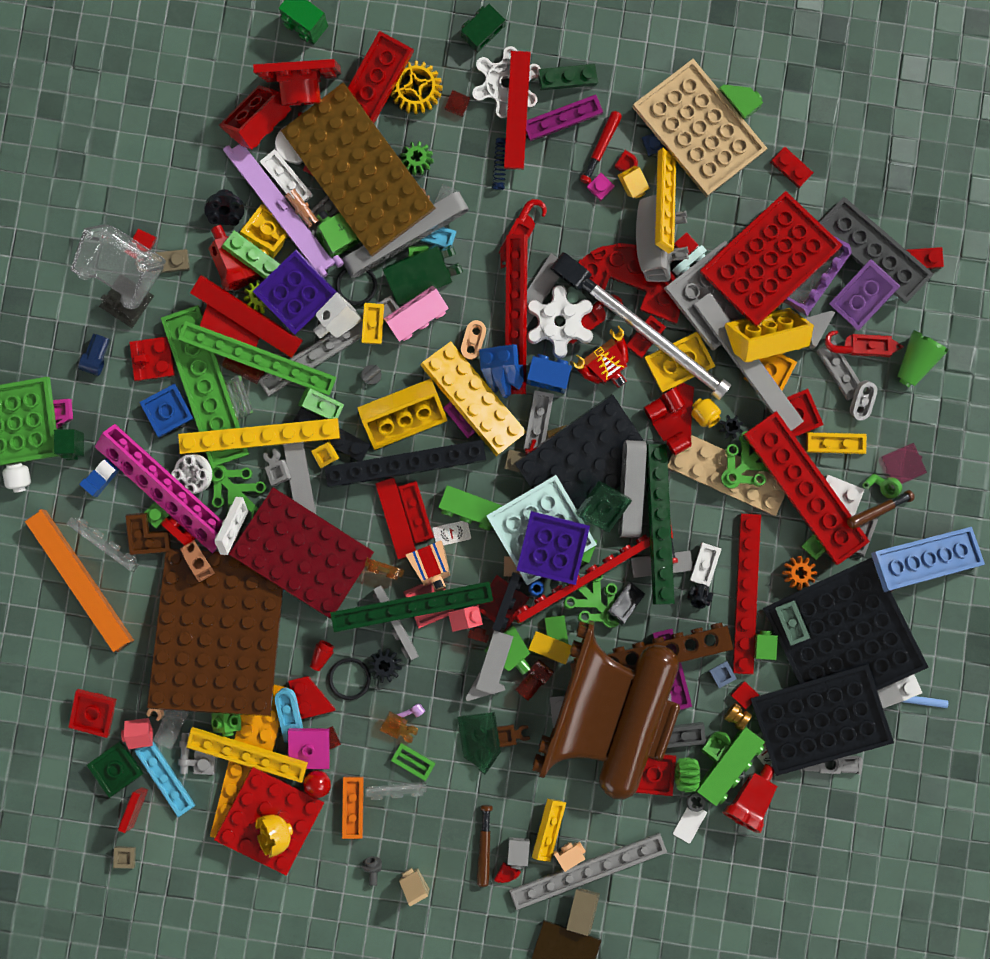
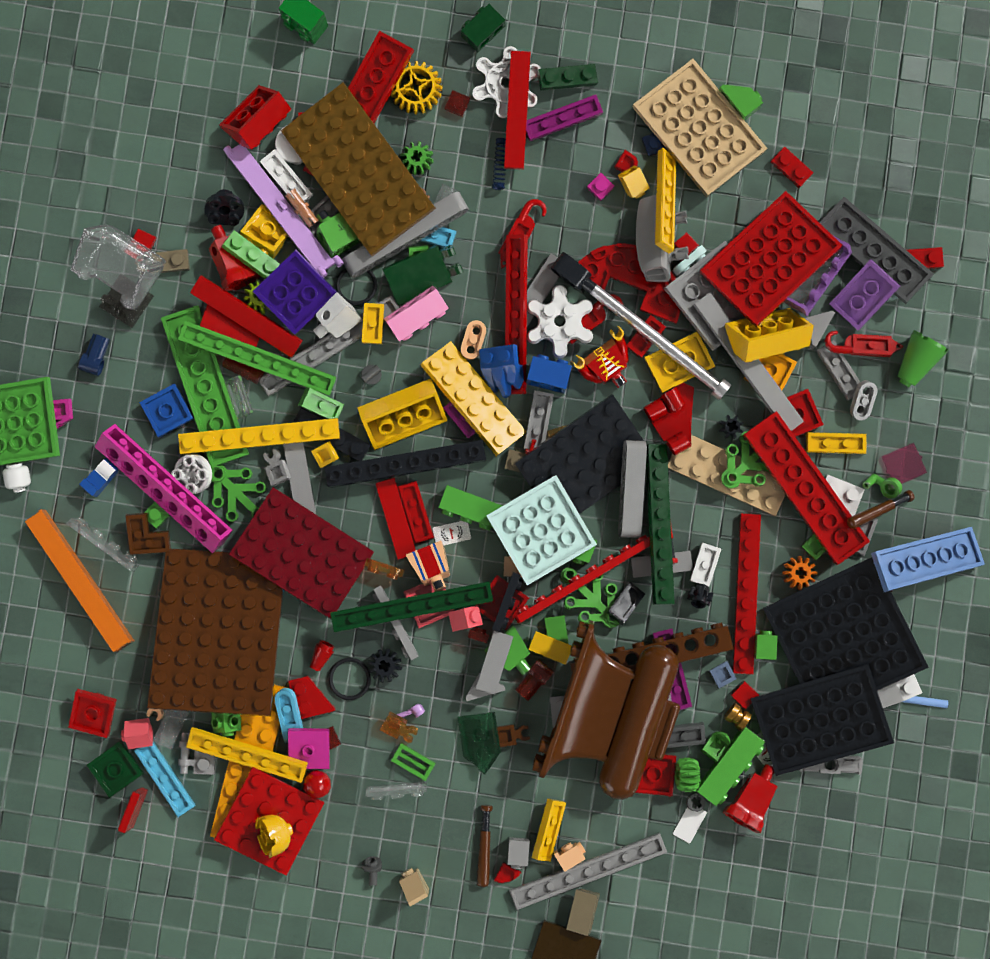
dark green brick [54,429,84,461] -> none
dark tan plate [113,846,136,869] -> none
red hinge [130,336,175,382] -> none
red plate [161,517,195,546] -> none
nougat leg [180,541,215,582] -> none
white plate [215,497,248,555] -> none
red piece [253,59,341,106] -> none
orange plate [342,776,364,839] -> none
dark purple plate [516,511,590,585] -> none
blue pin [529,581,544,596] -> none
clear green plate [576,481,632,533] -> none
red piece [580,111,622,184] -> none
yellow head [691,398,721,428] -> none
sand green plate [775,600,810,645] -> none

